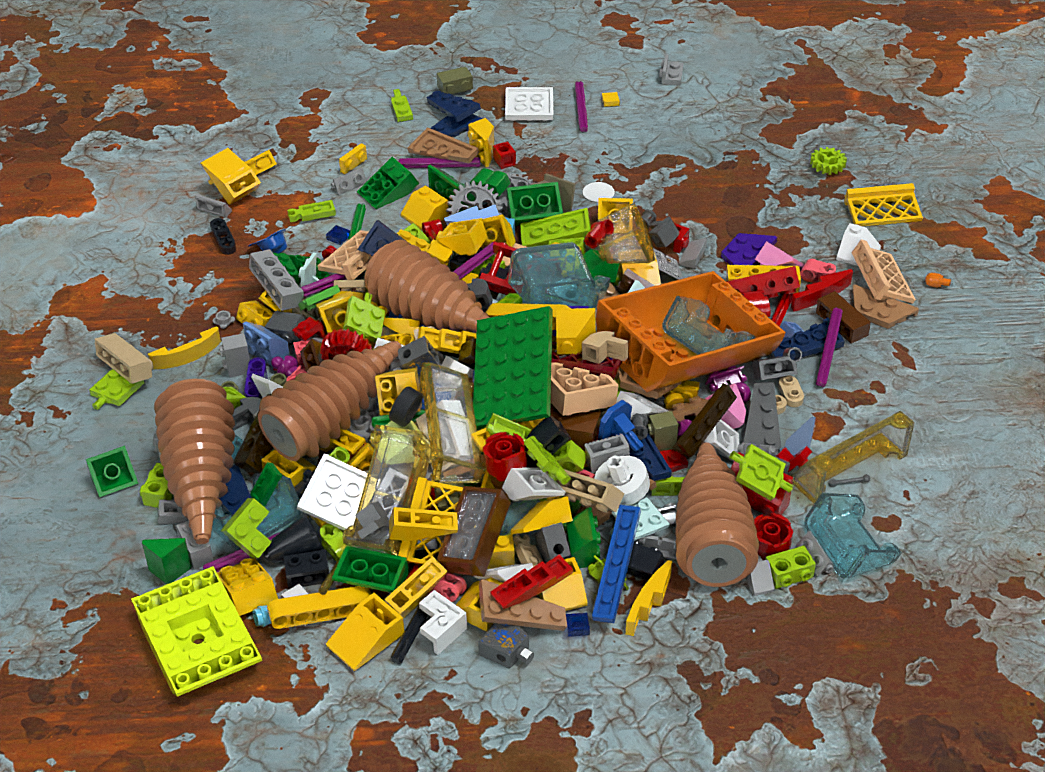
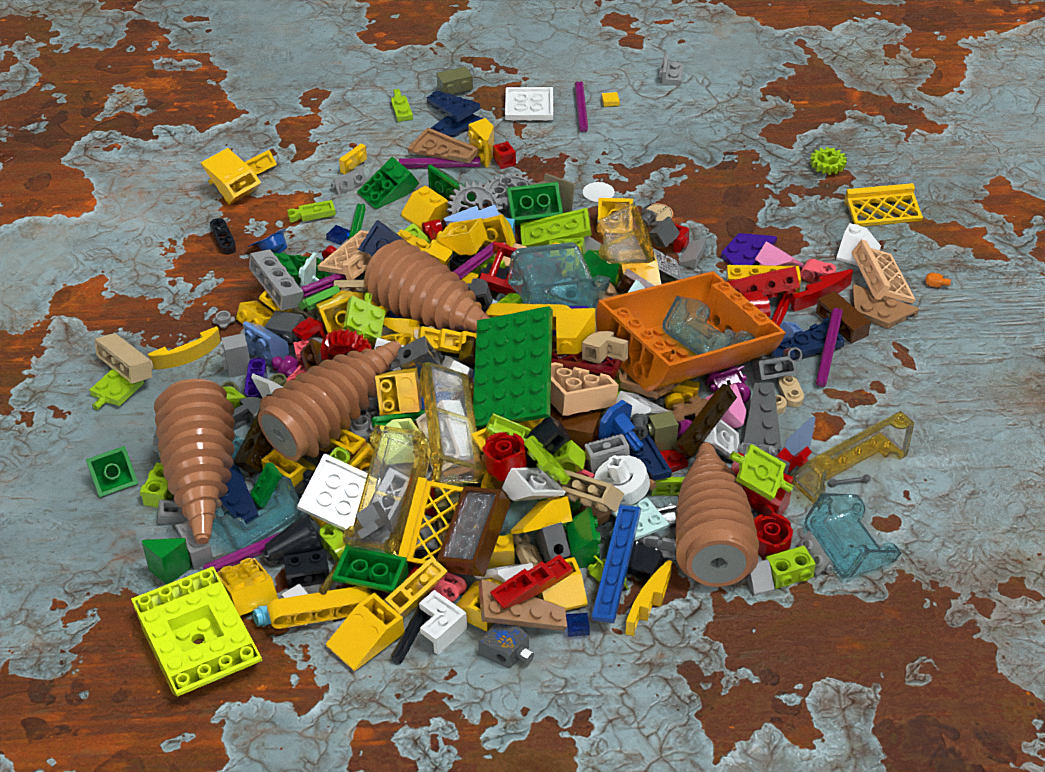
light grey slope [195,194,232,218] -> none
lime brick [220,498,271,558] -> none
black tyre [389,386,423,427] -> none
yellow slope [389,507,458,541] -> none
green brick [470,168,511,197] -> none
red piece [584,219,614,249] -> none
none -> tan sticker [642,203,674,221]

